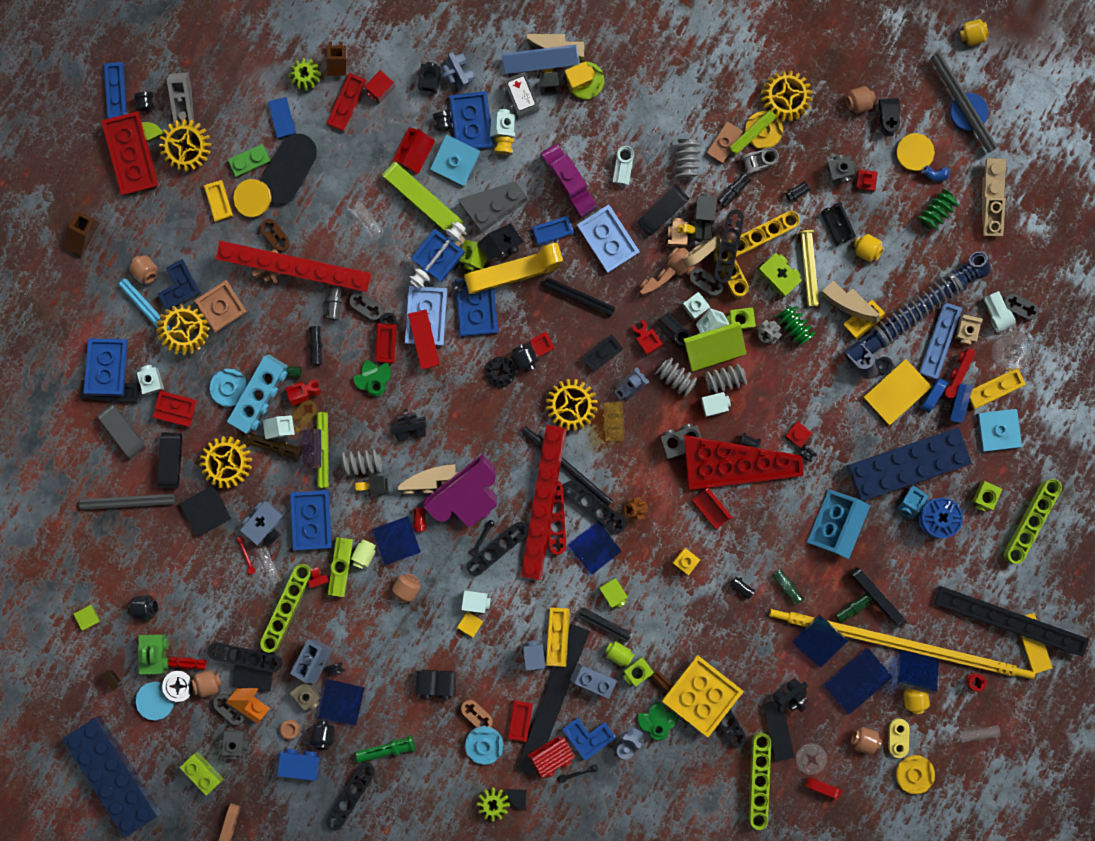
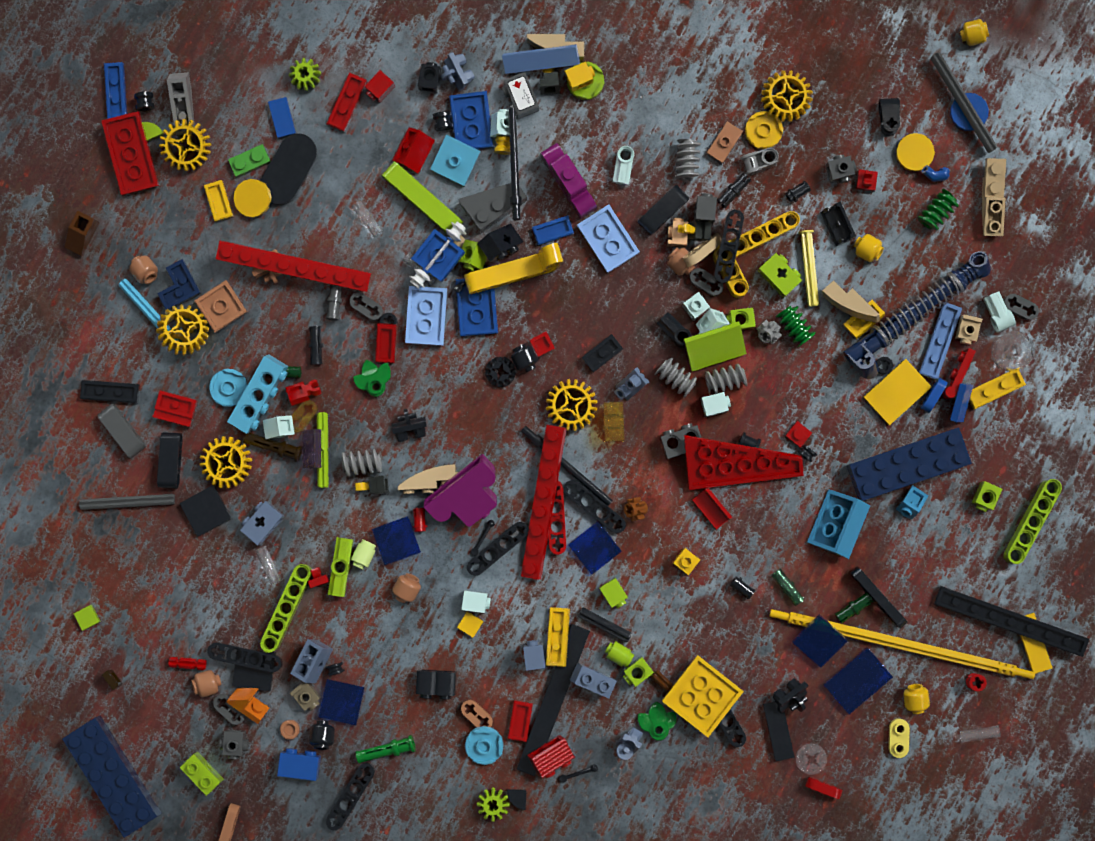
blue plate [84,338,128,396] -> none
black head [128,595,159,621] -> none
medium azure tile [136,681,175,720] -> none
light aqua brick [137,365,164,396] -> none
bright green brick [138,634,169,674] -> none
gear [161,671,193,703] -> none
red hinge [236,536,256,574] -> none
reddish brown beam [260,219,290,252] -> none
black tile [263,528,281,547] -> none
blue plate [290,490,332,550] -> none
reddish brown brick [326,42,346,76] -> none
red tile [408,309,440,370] -> none
black axle [544,277,615,316] -> none
blue plate [562,717,616,761] -> none
red plate [632,320,663,356] -> none
nougat slope [639,267,676,296] -> none
lime axle [730,111,776,155] -> none
lime beam [749,732,771,830] -> none
nougat head [846,86,876,114] -> none
nougat head [851,727,882,755] -> none
yellow tile [895,755,935,794] -> none
clear blue tile [897,650,939,694] -> none
blue wheel [916,497,963,538] -> none
medium azure plate [978,409,1022,452] -> none
none -> black bar [508,108,522,221]

